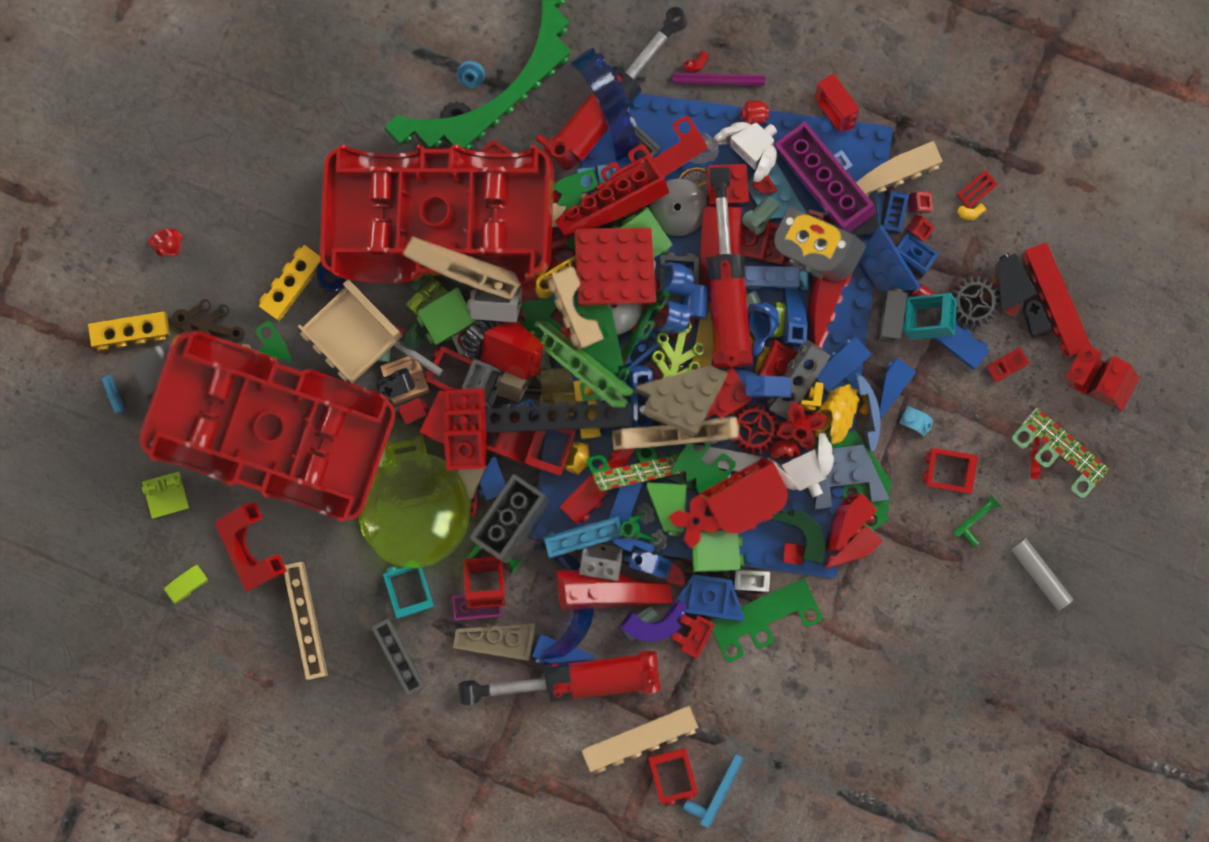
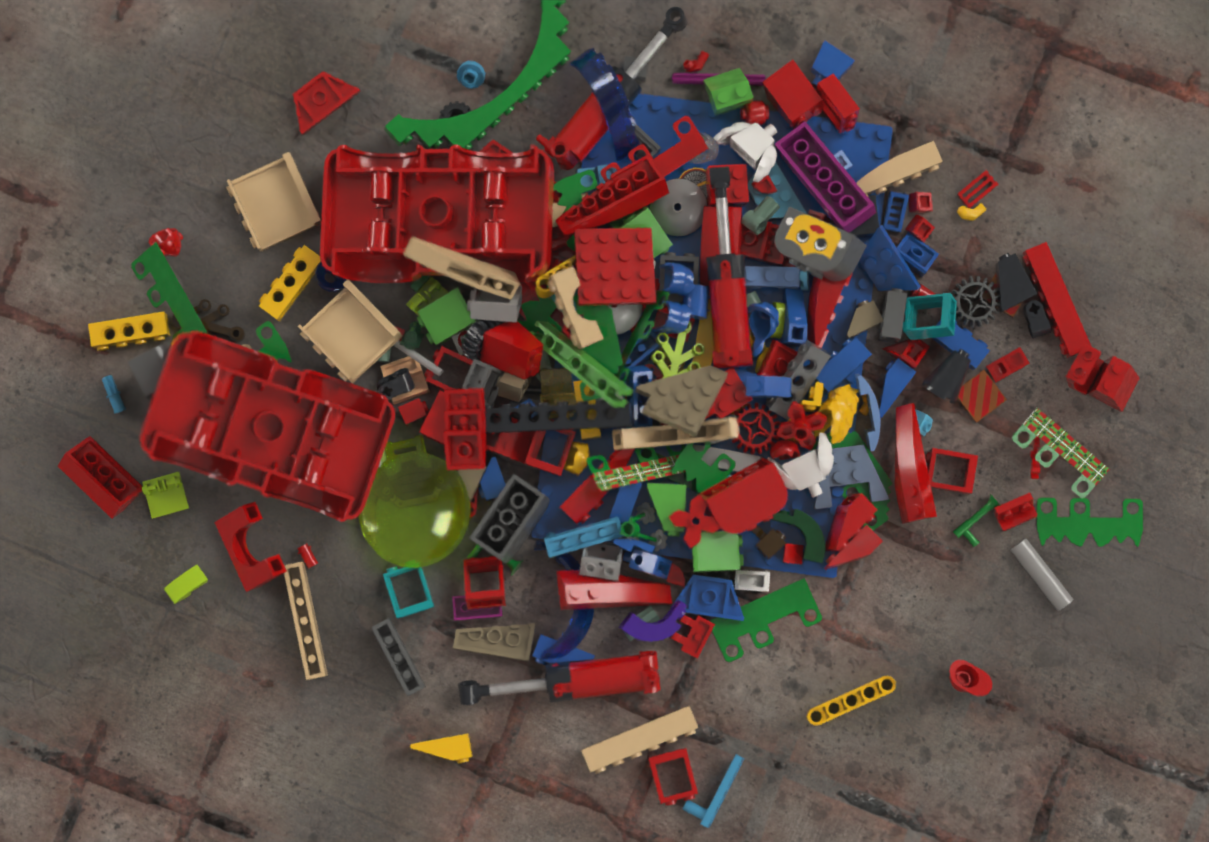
none -> red slope [57,436,143,519]
none -> green piece [131,242,207,341]
none -> tan panel [226,152,321,252]
none -> red wing [293,71,361,135]
none -> red pin [297,543,318,569]
none -> yellow slope [410,733,473,763]
none -> bright green slope [703,68,754,116]
none -> dark brown brick [751,525,786,560]
none -> red slope [762,60,824,130]
none -> yellow beam [806,676,896,725]
none -> blue torso [811,41,855,88]
none -> dark tan slope [846,300,883,340]
none -> red slope [882,339,930,370]
none -> red wedge [895,403,937,524]
none -> black cone [922,349,971,404]
none -> red piece [949,660,993,696]
none -> tile [958,370,1007,423]
none -> red bracket [995,492,1038,531]
none -> green piece [1037,498,1143,547]

